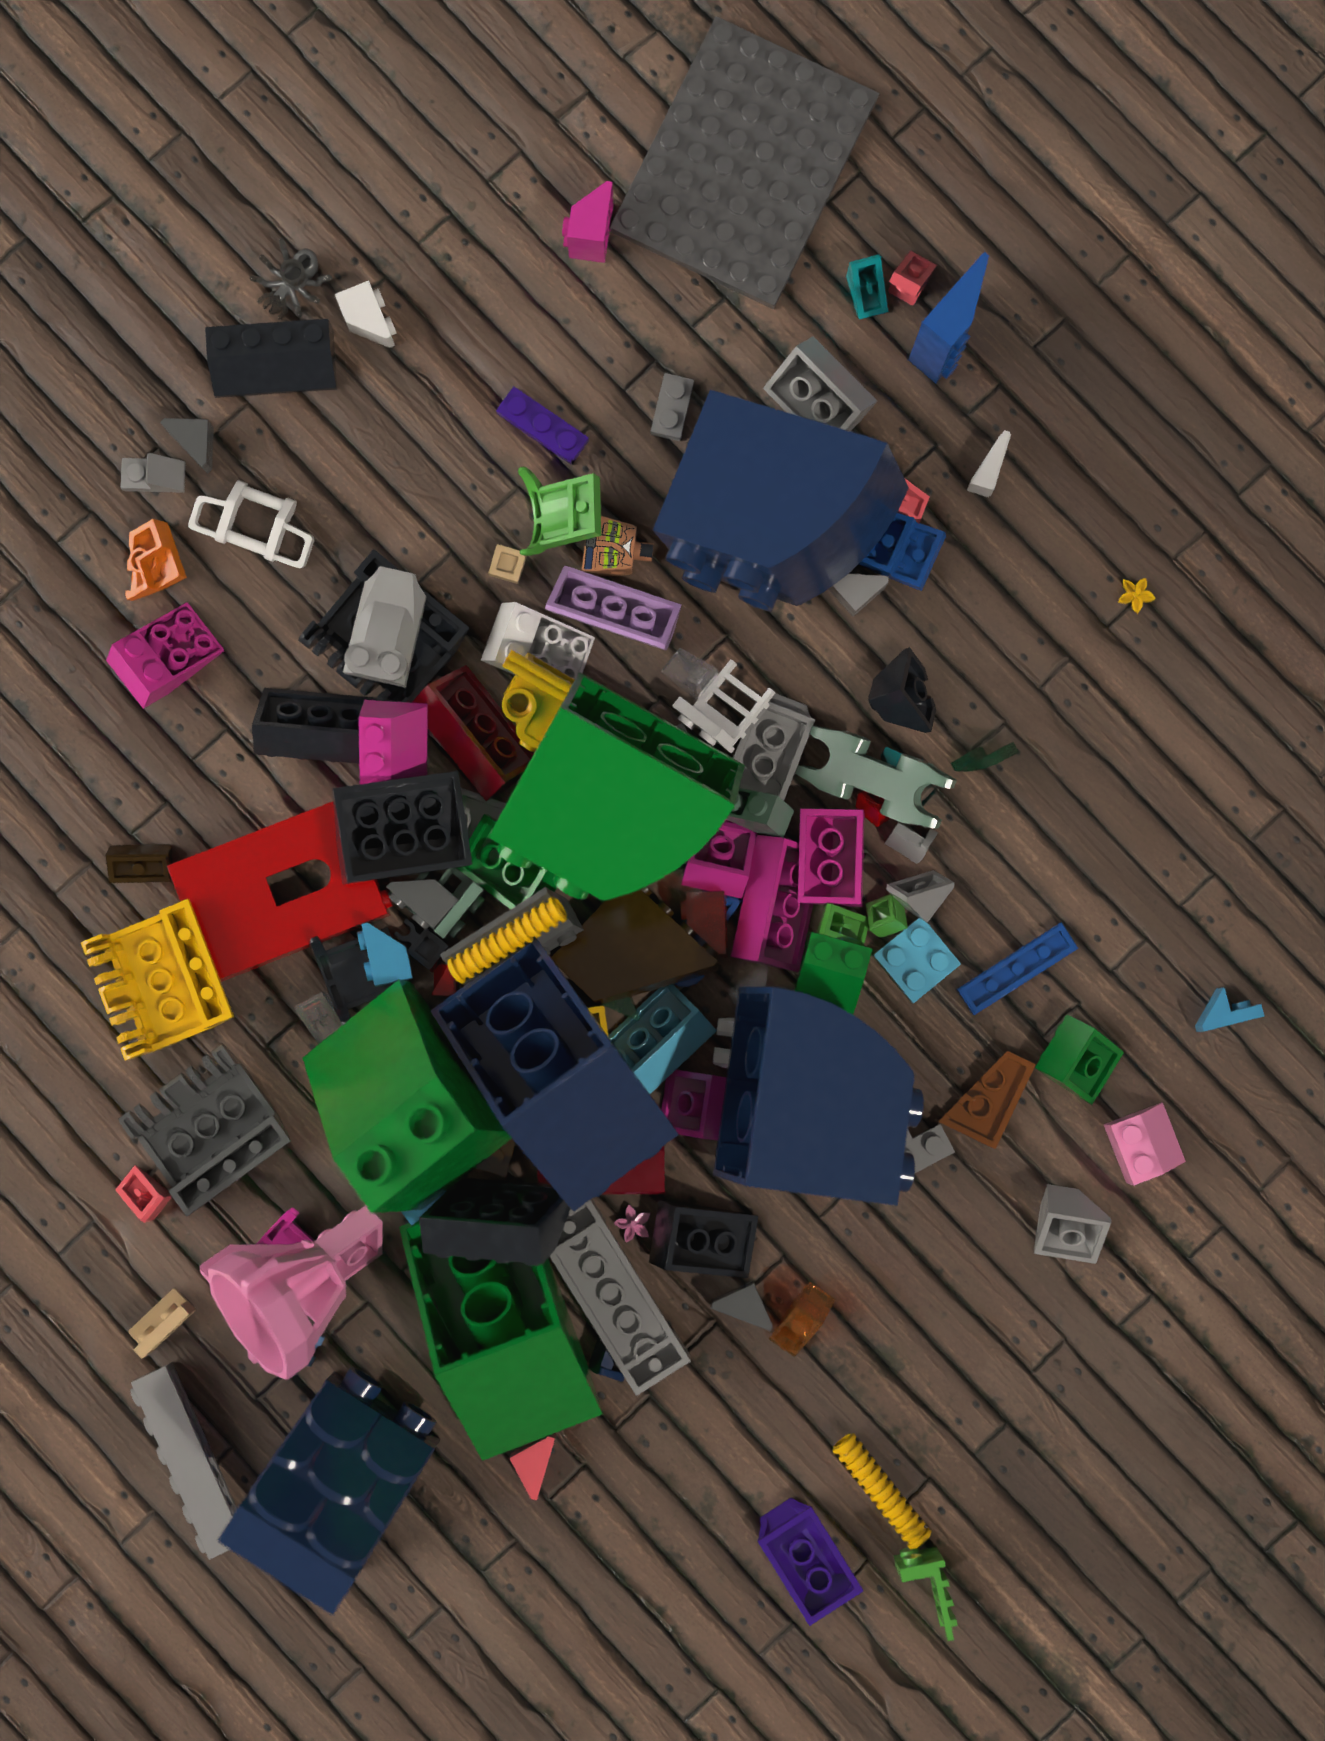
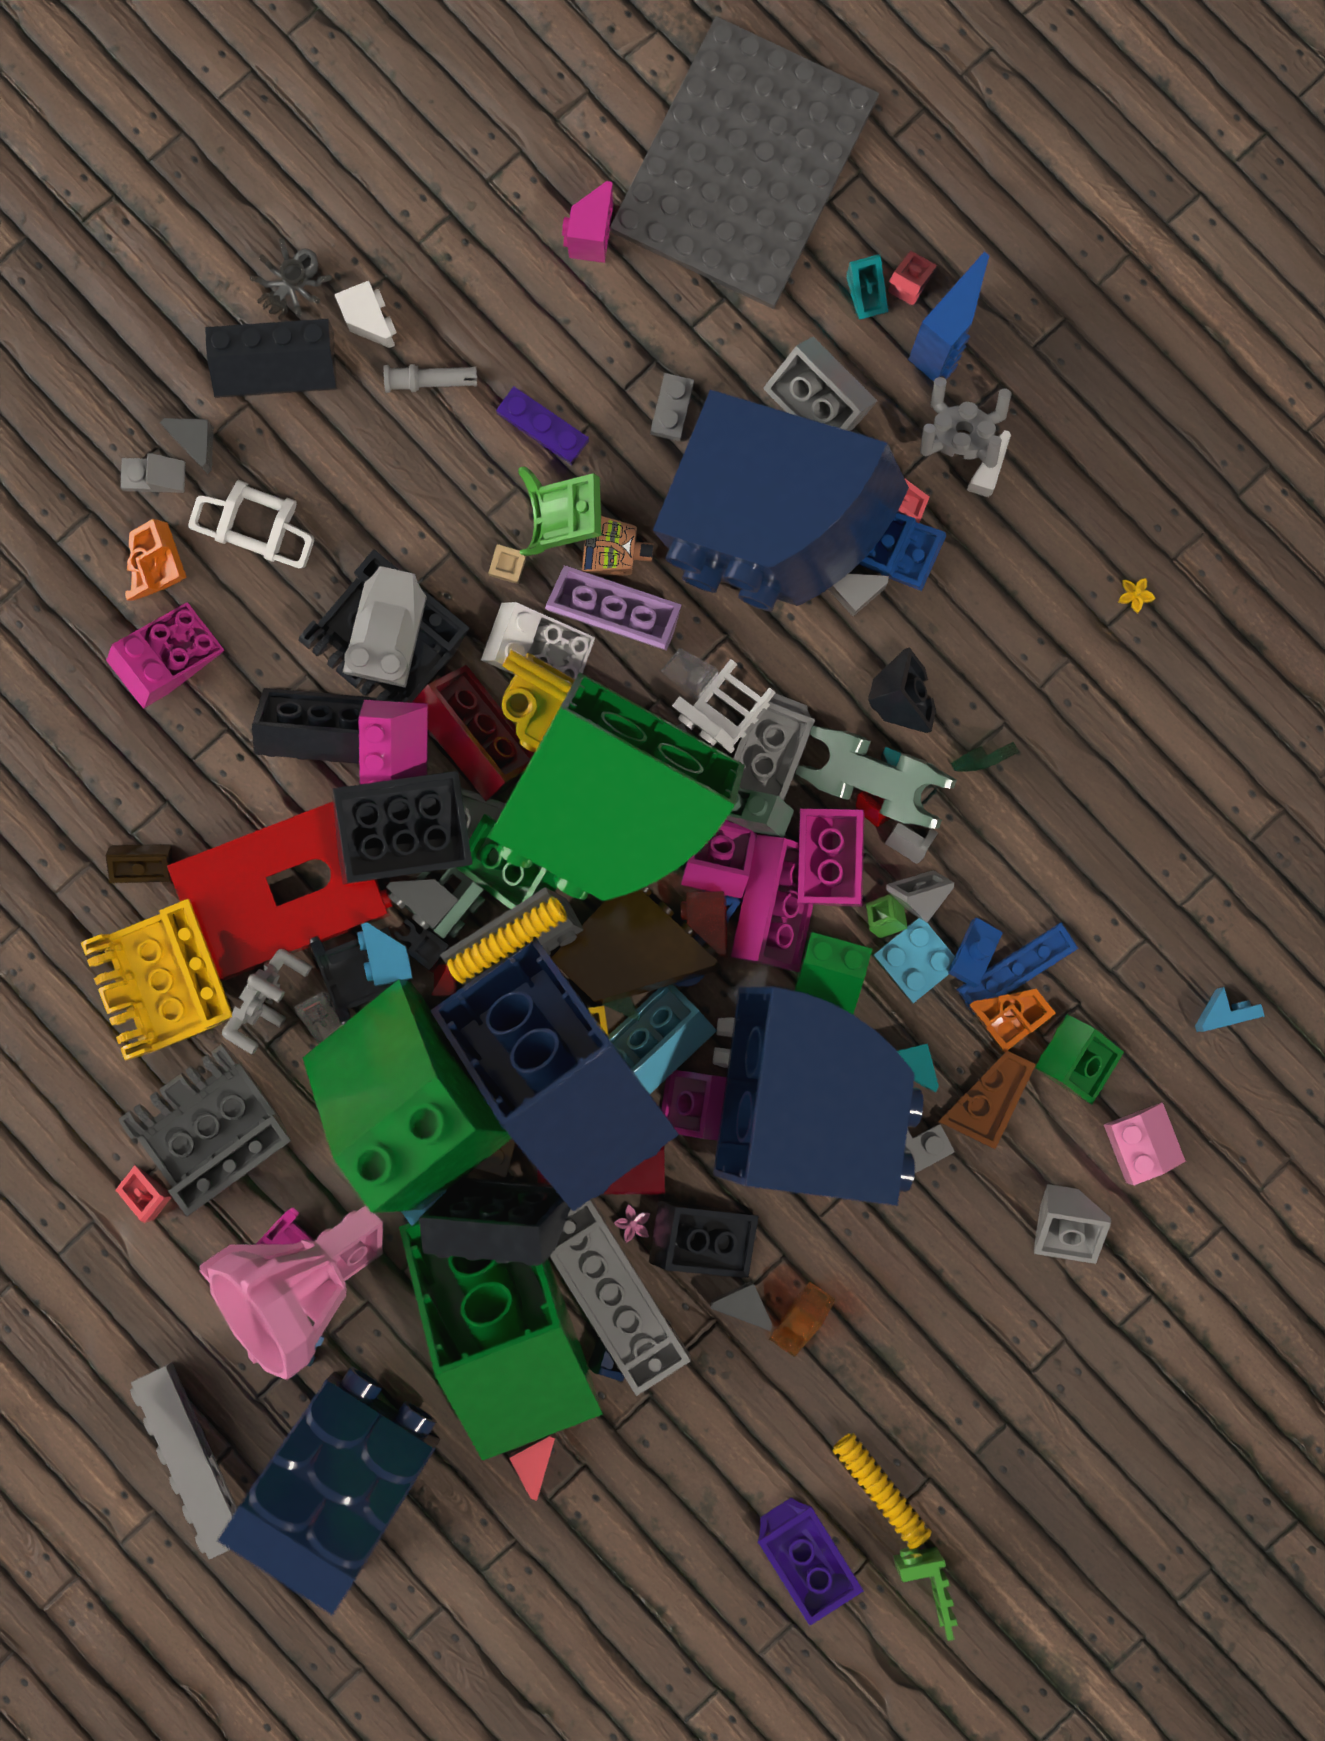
tan bracket [129,1288,196,1359] -> none
bright green slope [817,903,869,946] -> none
none -> light grey plate [222,949,312,1055]
none -> light grey pin [384,364,477,393]
none -> teal slope [897,1043,939,1092]
none -> light grey plate [920,377,1011,468]
none -> blue tile [948,917,1003,988]
none -> orange slope [969,989,1056,1052]

